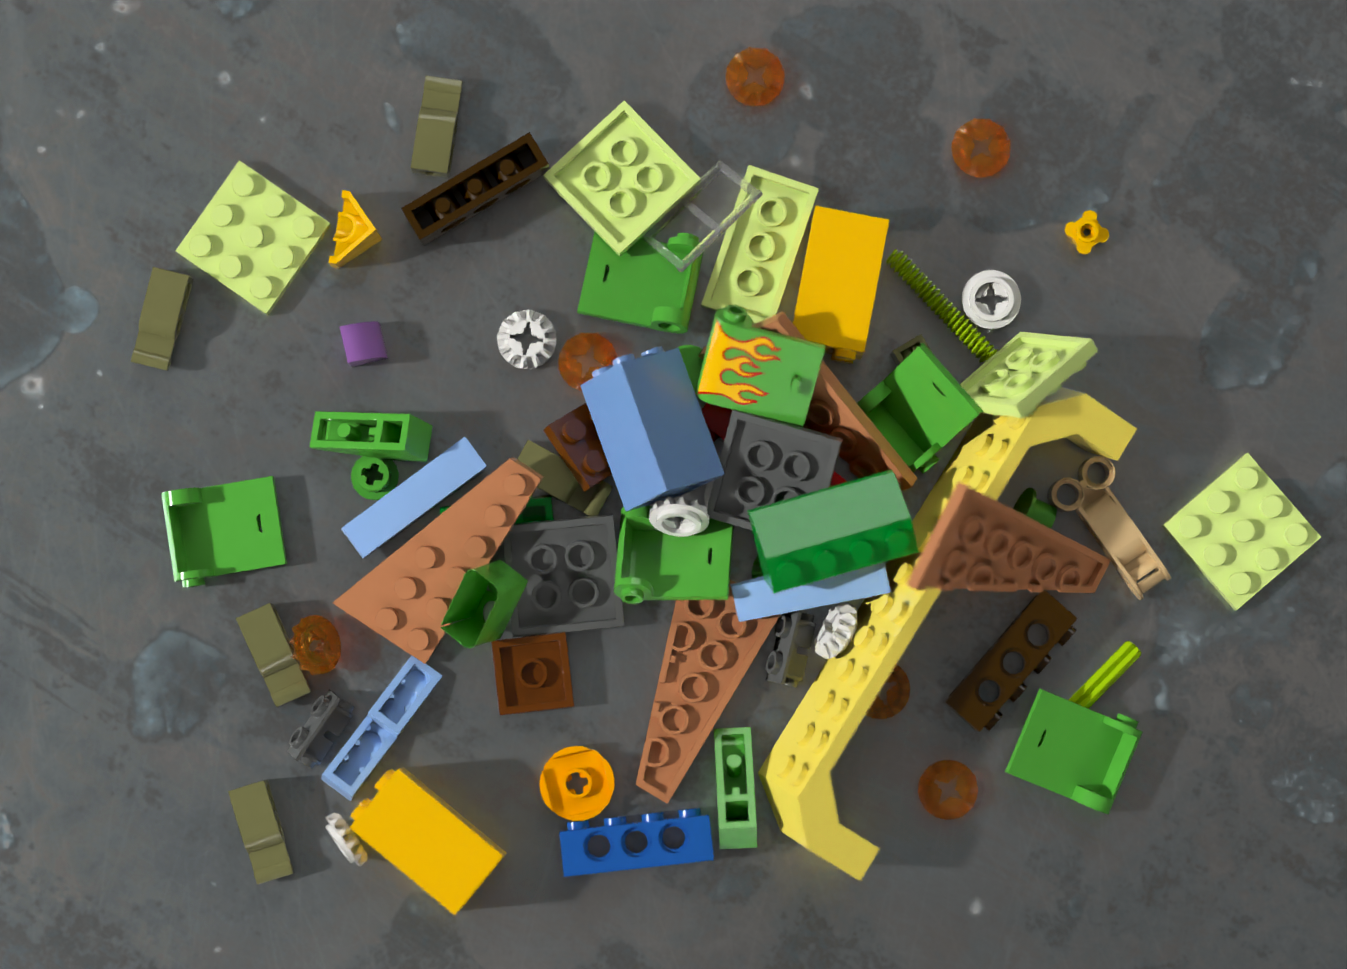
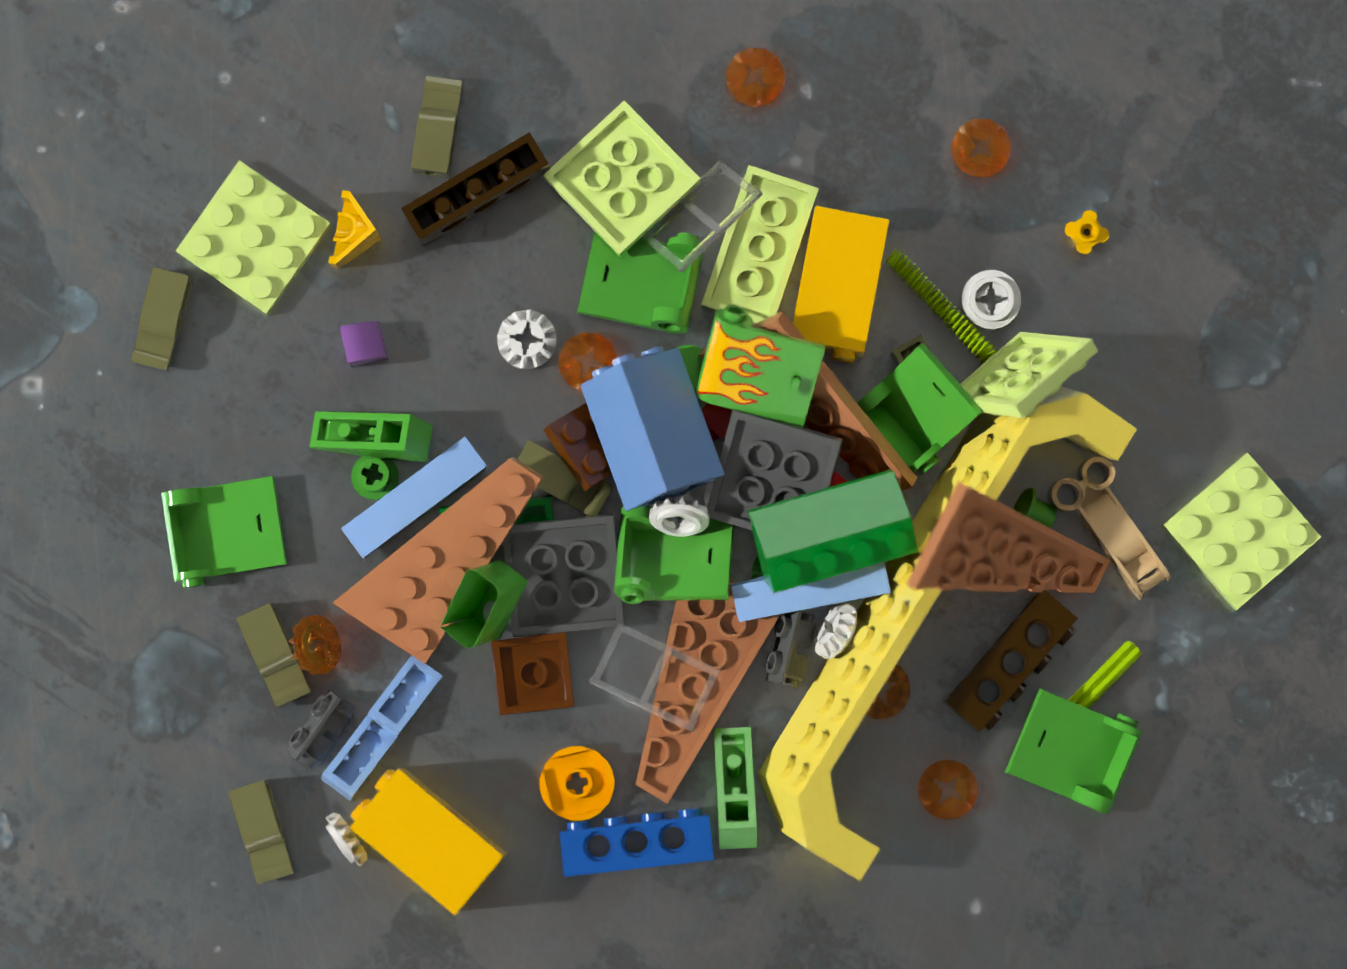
none -> clear window [589,623,720,732]

